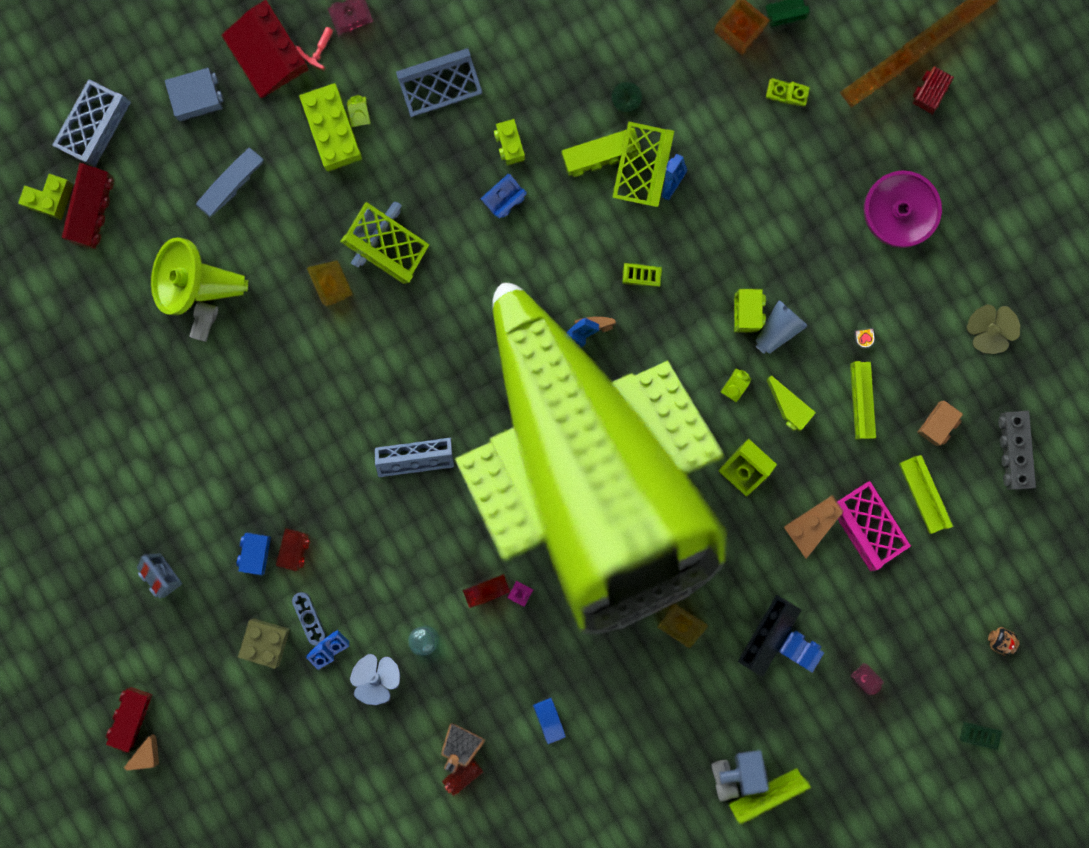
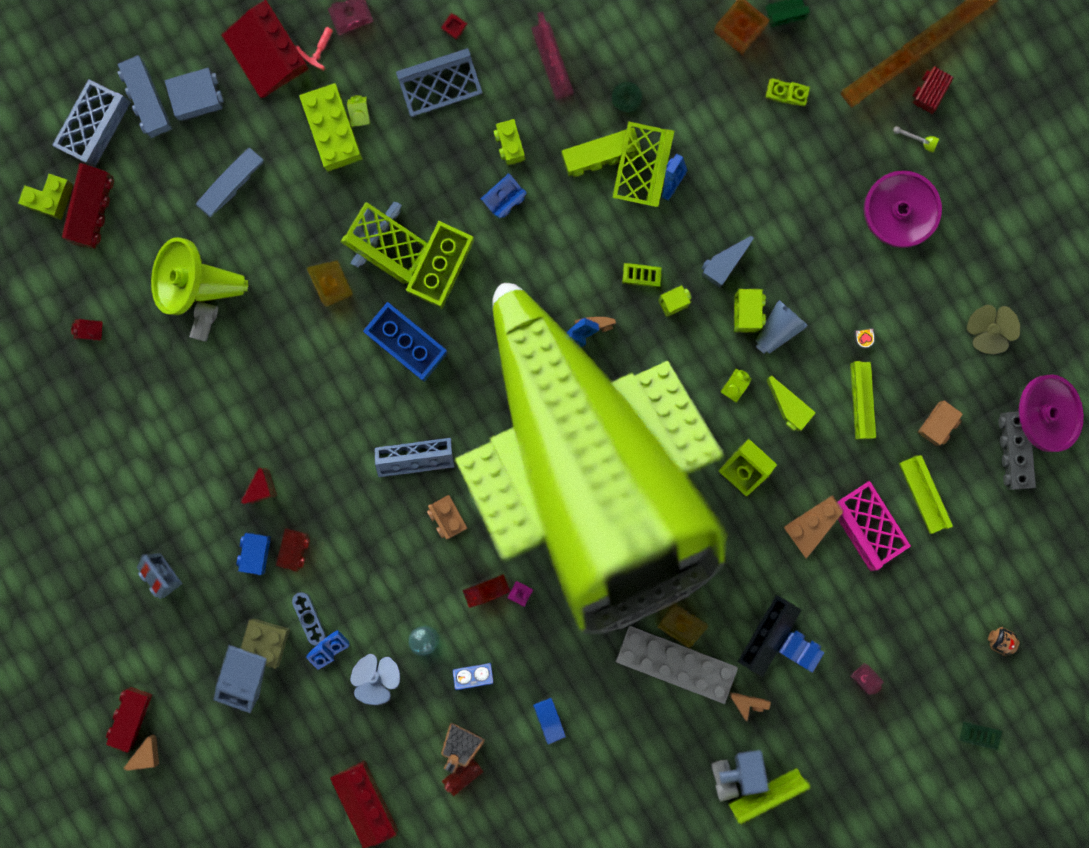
none -> dark red bracket [71,319,103,341]
none -> sand blue brick [118,55,172,138]
none -> sand blue slope [214,646,266,713]
none -> dark red slope [241,467,277,504]
none -> dark red slope [330,760,398,848]
none -> blue brick [363,302,448,382]
none -> lime brick [406,221,474,309]
none -> medium nougat bracket [427,495,467,540]
none -> dark red plate [441,13,467,41]
none -> slope [453,663,494,690]
none -> clear pink fence [531,11,573,100]
none -> light grey plate [616,625,738,704]
none -> lime brick [658,285,692,317]
none -> sand blue slope [701,236,754,288]
none -> medium nougat slope [729,692,771,721]
none -> hinge [893,126,939,153]
none -> magenta dish [1019,375,1084,452]

